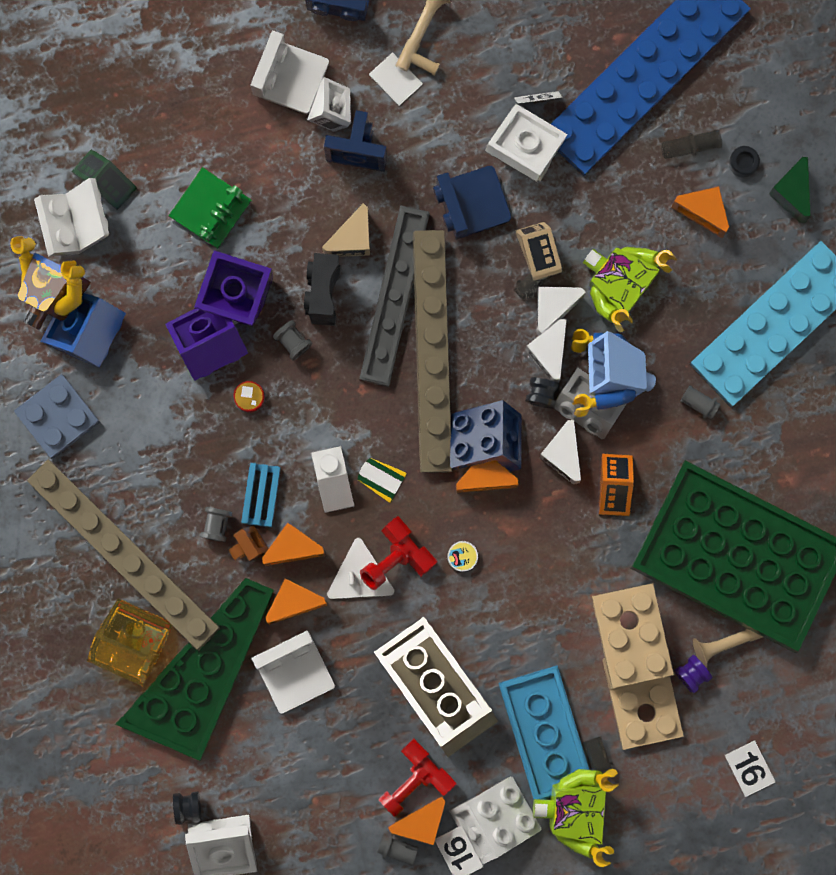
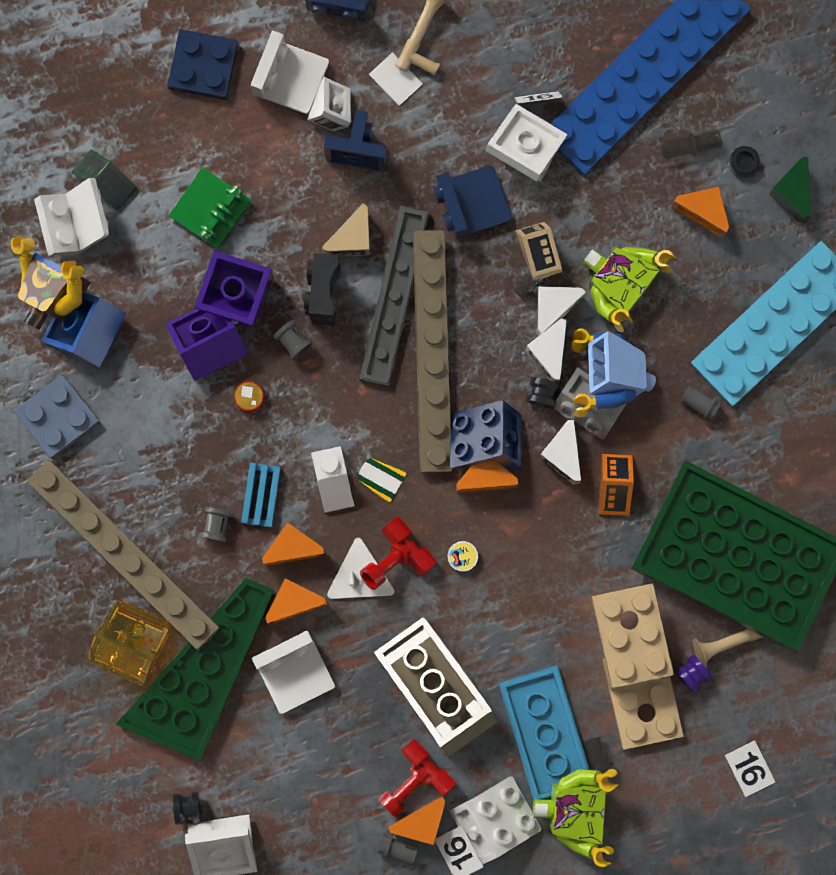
dark orange tile [229,526,268,561] -> none
none -> dark blue plate [167,29,238,100]

